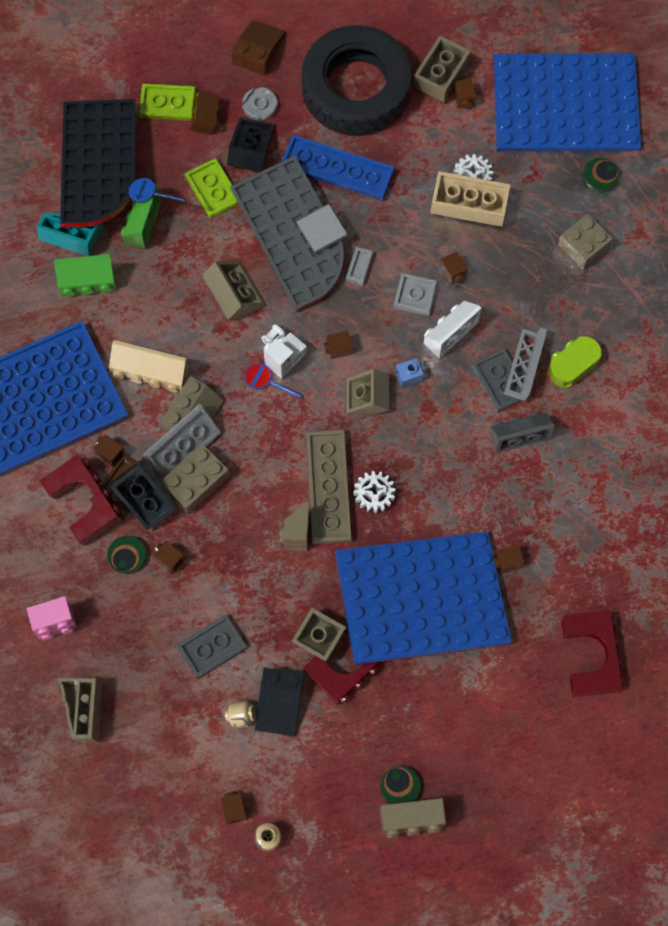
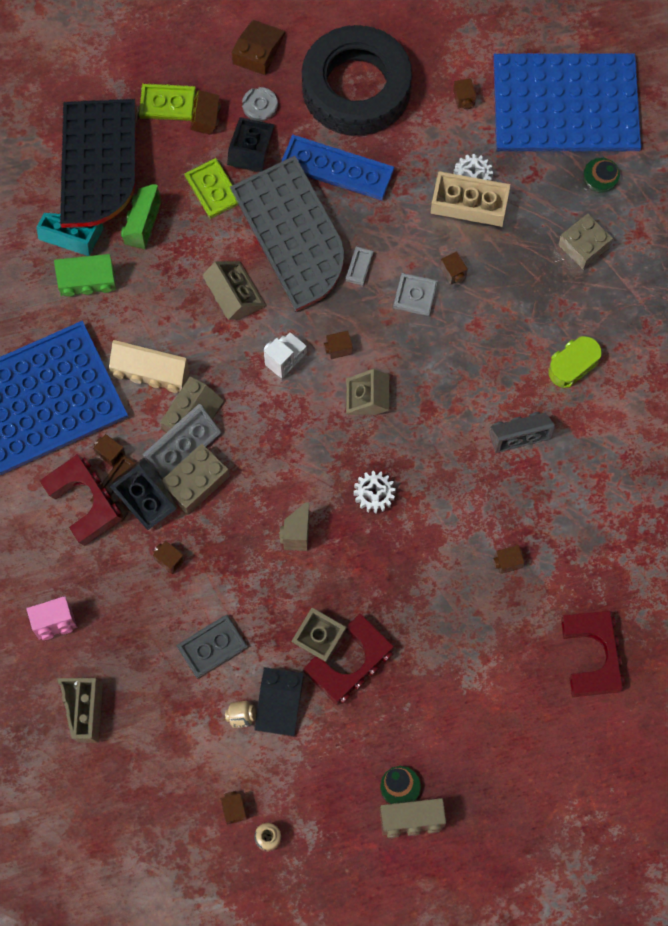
tile [107,536,147,575] -> none
blue piece [128,178,187,203] -> none
piece [244,363,302,398] -> none
white bush [261,324,286,345] -> none
light grey tile [297,204,347,254] -> none
dark tan plate [306,430,351,544] -> none
blue plate [335,531,511,665] -> none
medium blue brick [395,358,425,388] -> none
dark tan brick [413,36,471,103] -> none
white slope [424,301,482,359] -> none
dark grey tile [471,348,531,413] -> none
light grey fence [504,327,547,401] -> none

